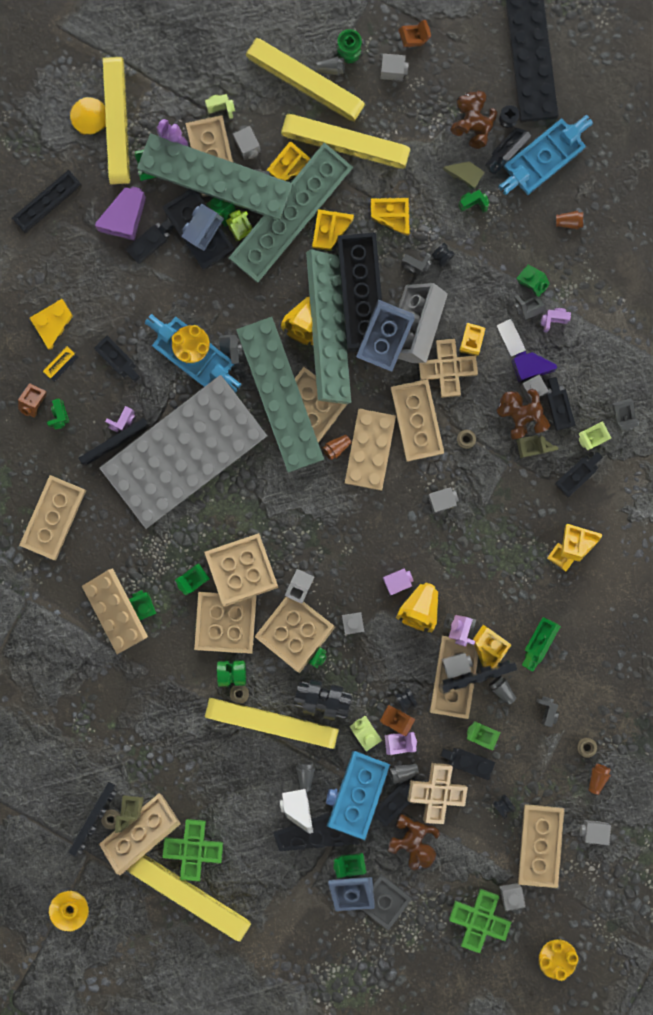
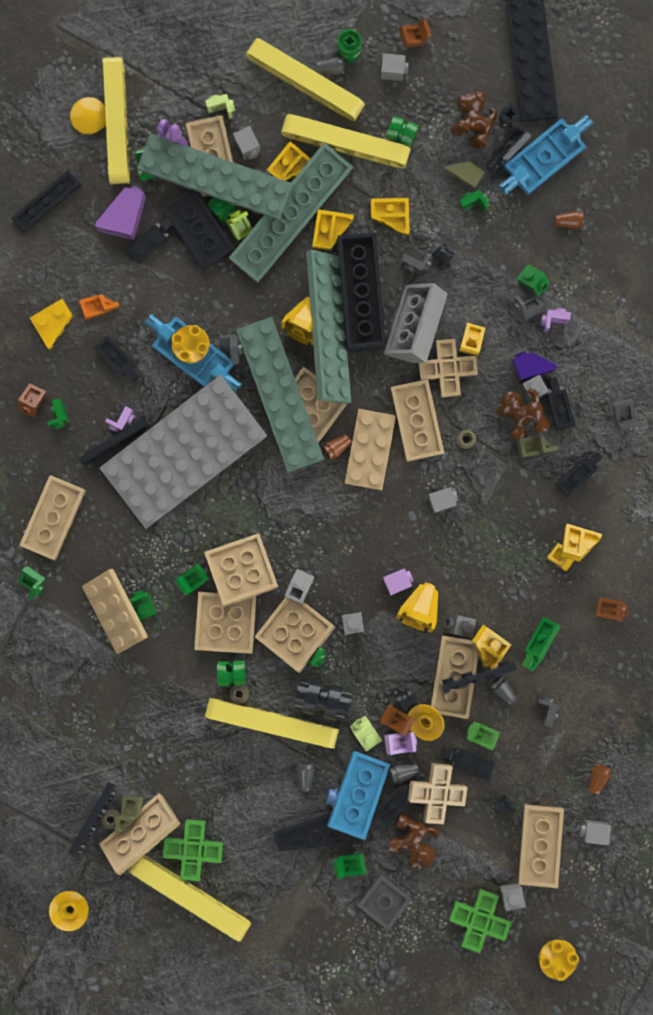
sticker [43,346,78,382] -> none
sand blue slope [181,204,224,251] -> none
white slope [280,789,313,833] -> none
sand blue slope [329,877,374,911] -> none
sand blue slope [356,300,415,371] -> none
light grey brick [442,652,473,678] -> none
lavender bracket [449,615,475,647] -> none
white sticker [496,319,526,357] -> none
dark tan plate [577,738,597,758] -> none
yellowish green bracket [579,421,611,450] -> none
none -> green bracket [18,566,45,600]
none -> orange slope [79,294,120,320]
none -> green wheel [386,115,419,148]
none -> yellow dish [408,704,444,741]
none -> dark orange bracket [596,597,628,622]

